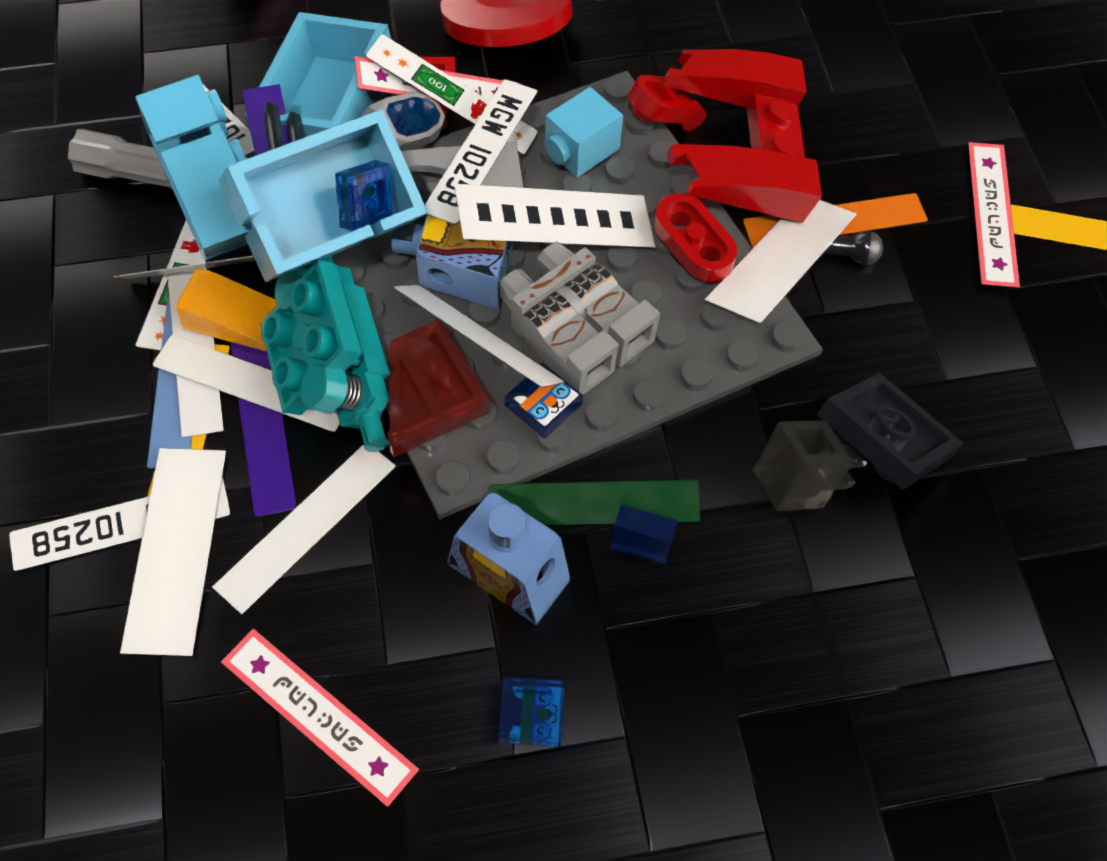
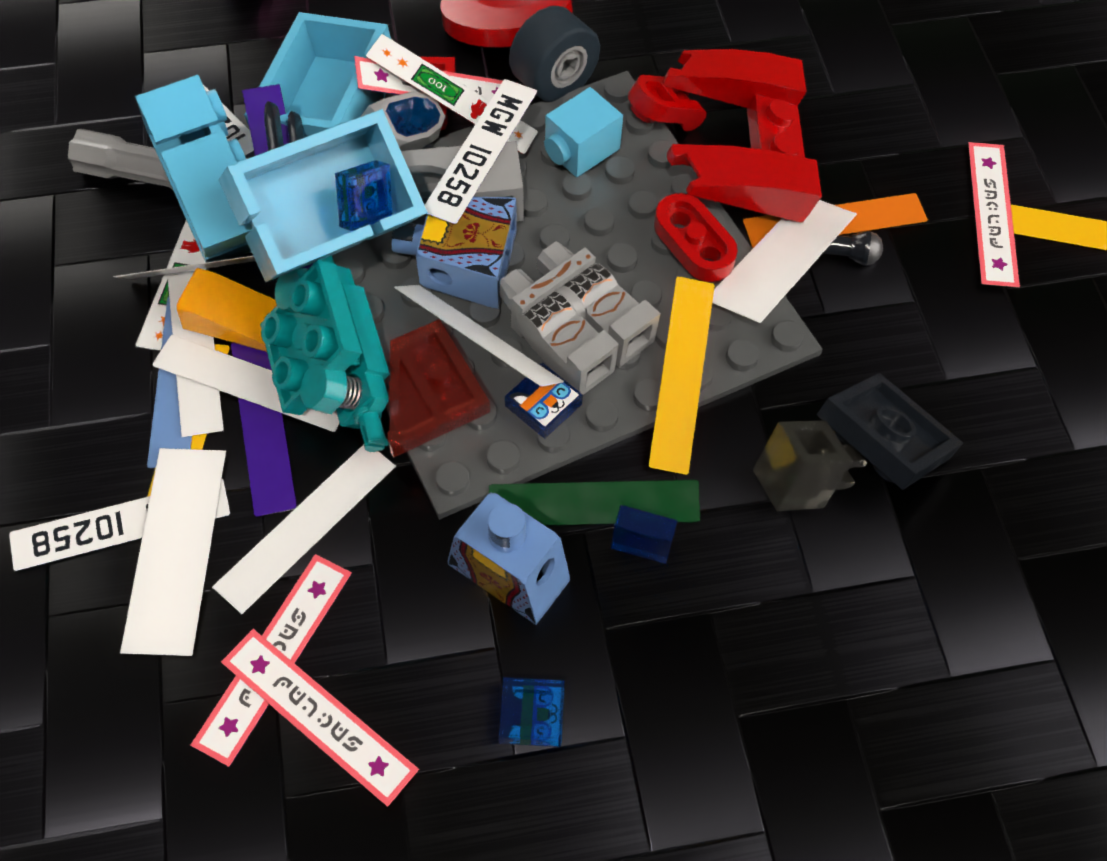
white sticker [454,184,655,248] -> none
none -> sticker [190,554,352,767]
none -> black wheel [509,6,600,102]
none -> yellow sticker [649,276,715,475]

